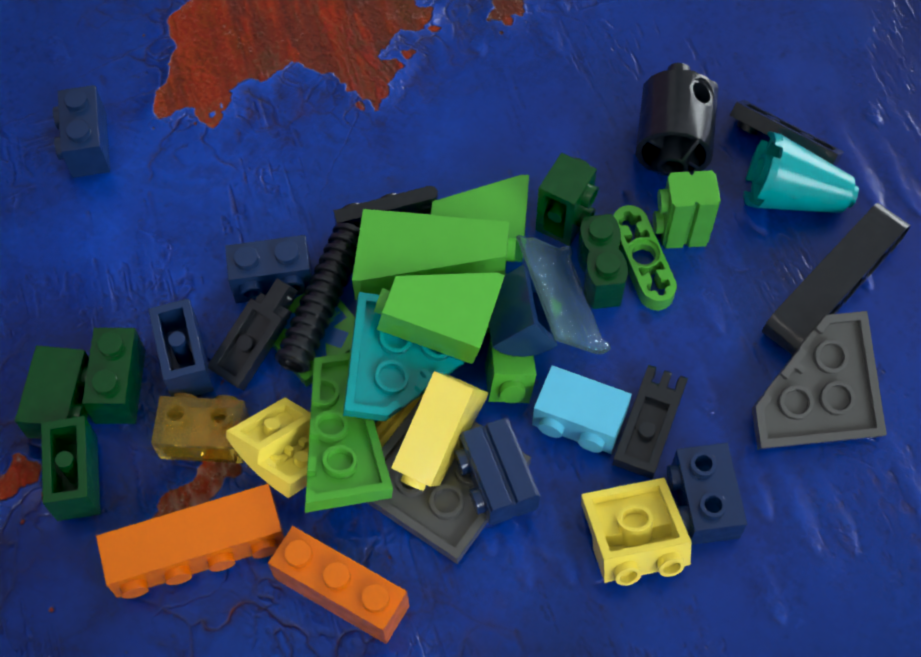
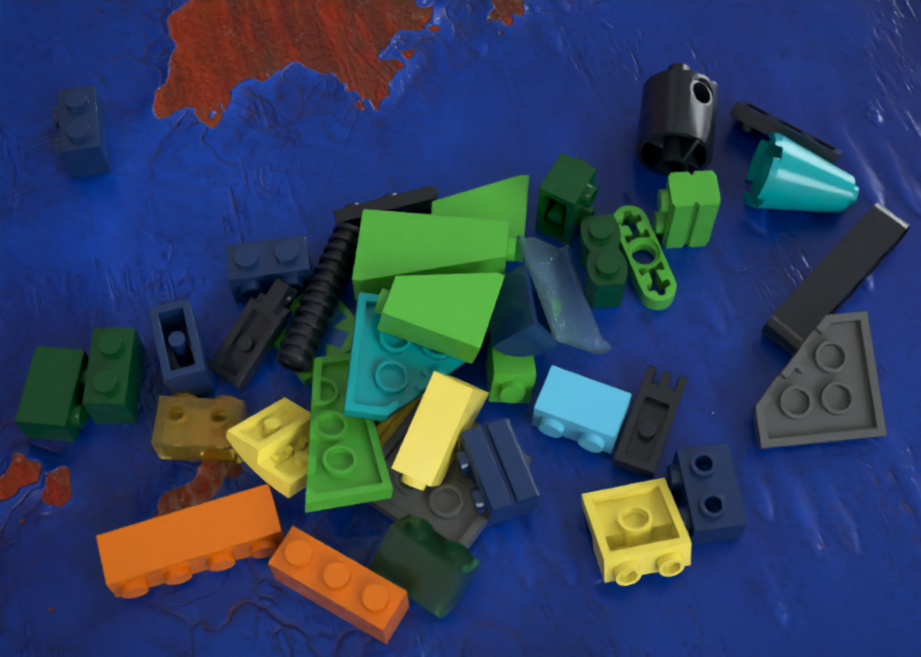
dark green brick [41,416,101,521] -> none
none -> clear green brick [368,514,481,619]

